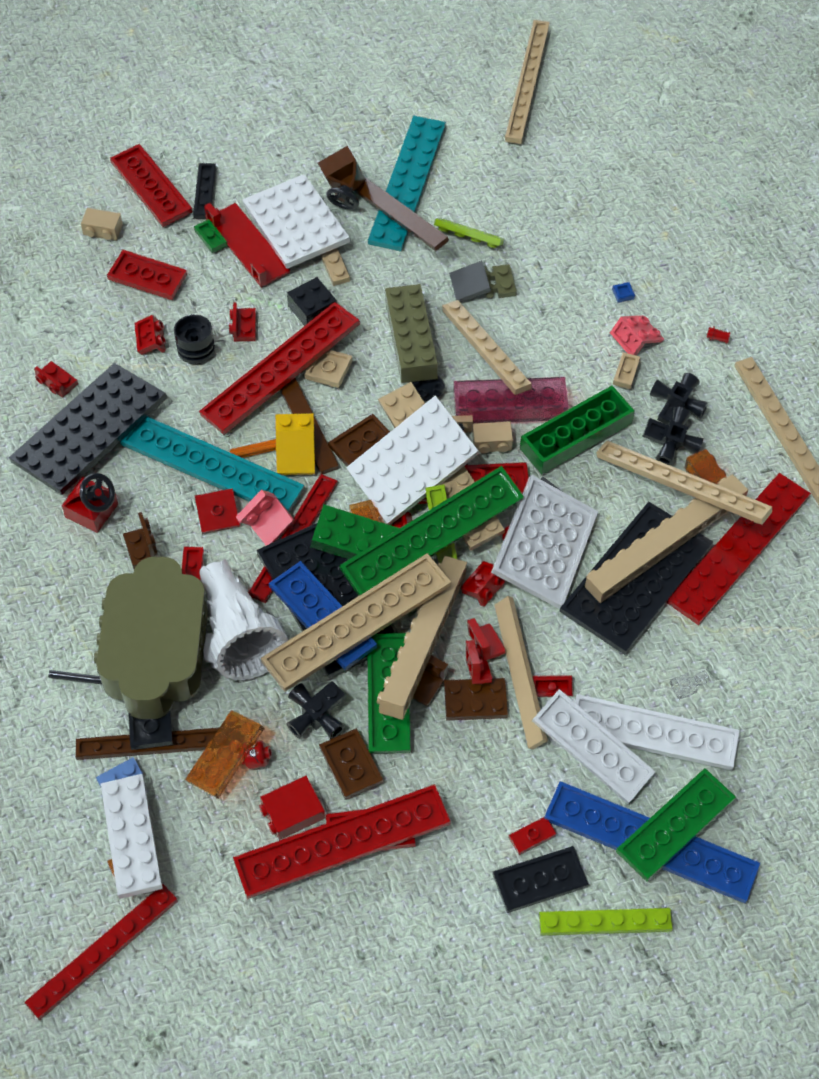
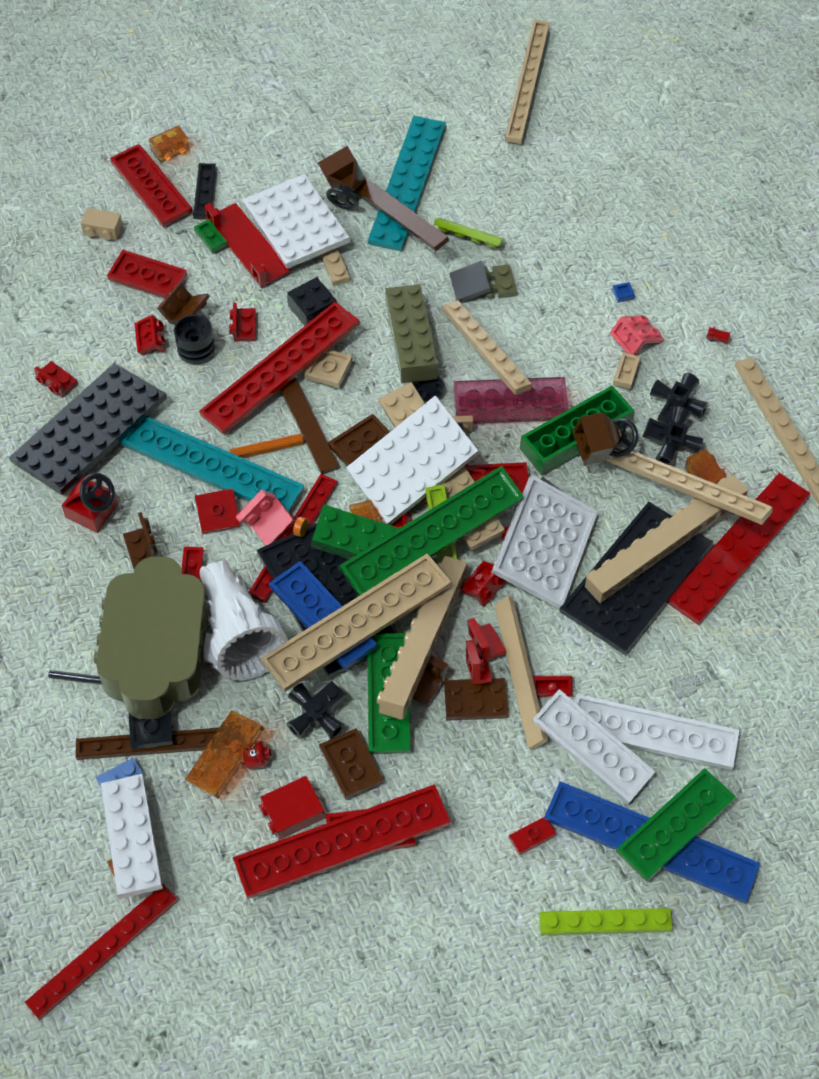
yellow slope [275,413,315,475] -> none
tan brick [472,422,513,453] -> none
black tile [492,846,589,913] -> none
none -> clear orange brick [149,125,190,163]
none -> reddish brown bracket [157,283,210,324]
none -> orange tile [293,517,308,537]
none -> reddish brown piece [573,412,638,466]

